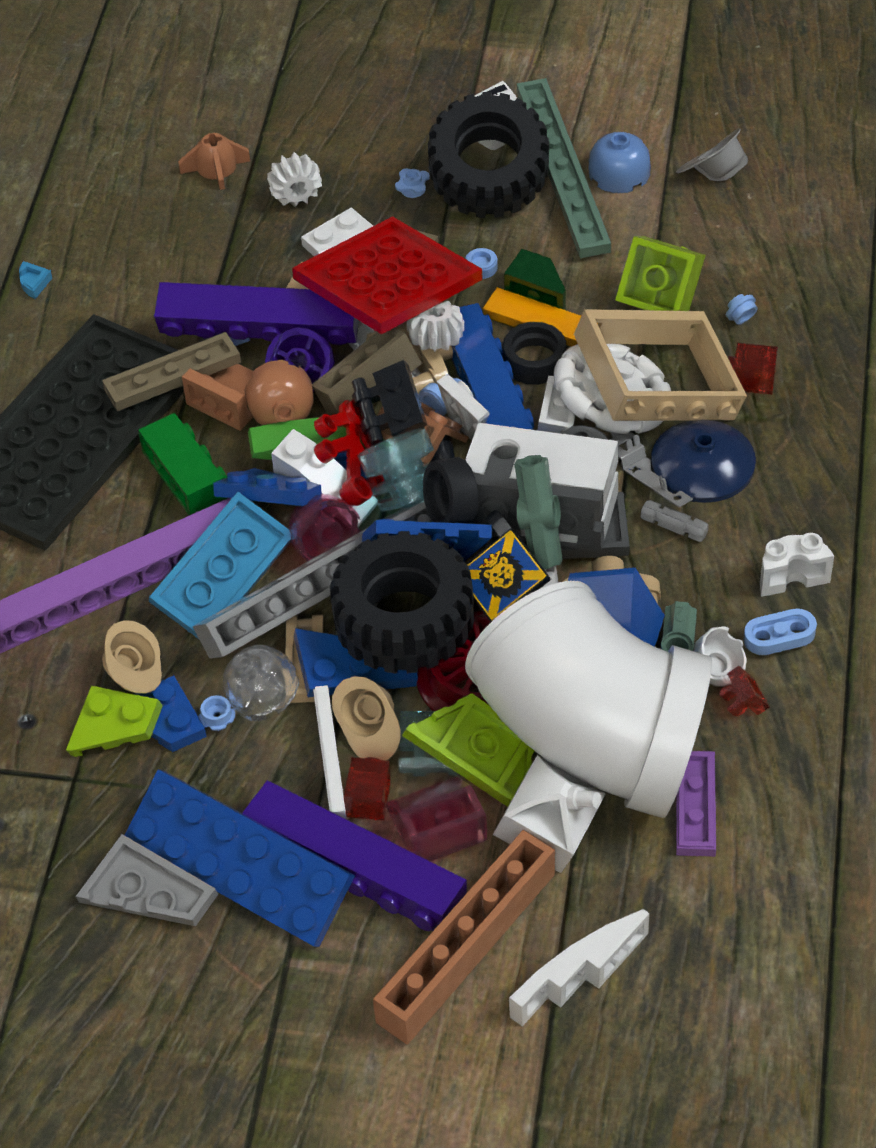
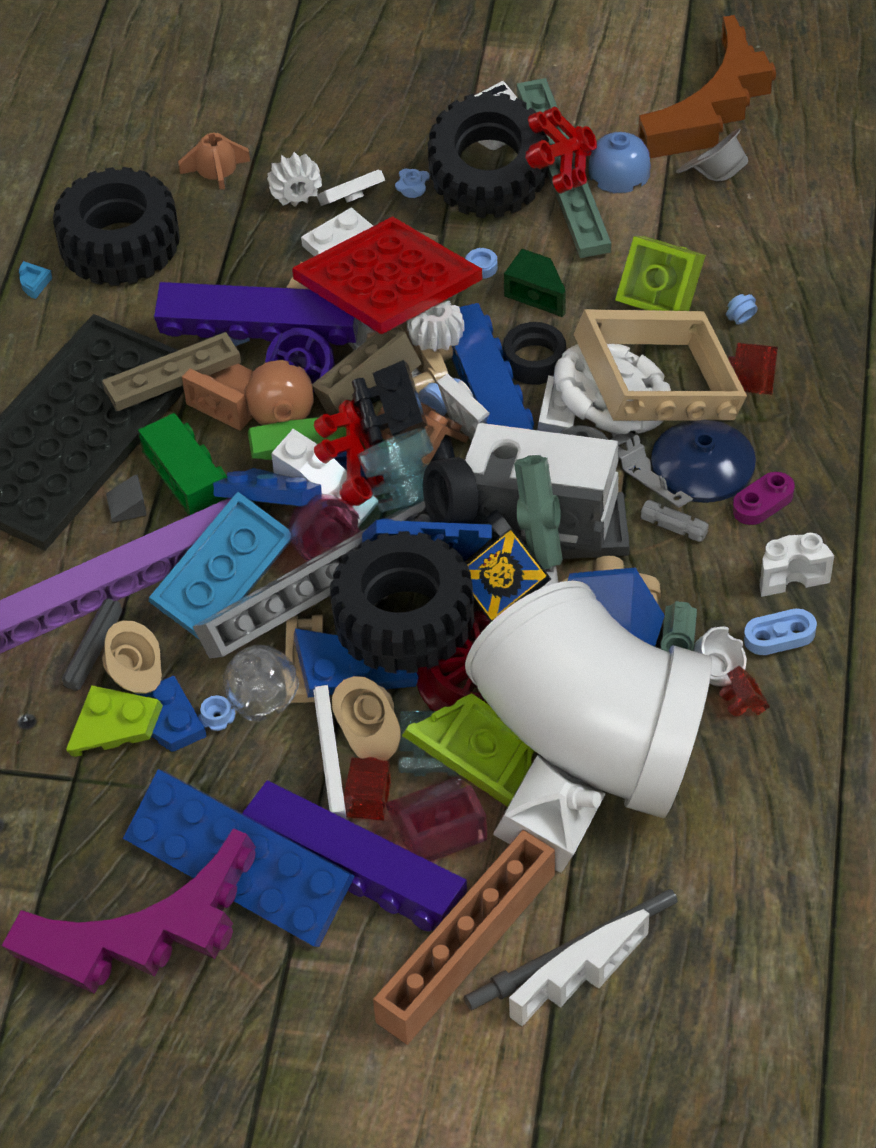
light grey wing [76,834,218,926] -> none
light orange tile [483,287,598,347] -> none
medium lavender tile [676,751,716,857] -> none
none -> magenta arch [1,828,256,994]
none -> black tyre [53,167,180,286]
none -> dark grey axle [62,598,122,691]
none -> dark grey slope [106,475,147,523]
none -> white plate [317,169,385,206]
none -> dark grey bar [464,889,678,1011]
none -> red plant [526,107,597,194]
none -> dark orange arch [638,15,776,158]
none -> magenta plate [733,472,795,525]

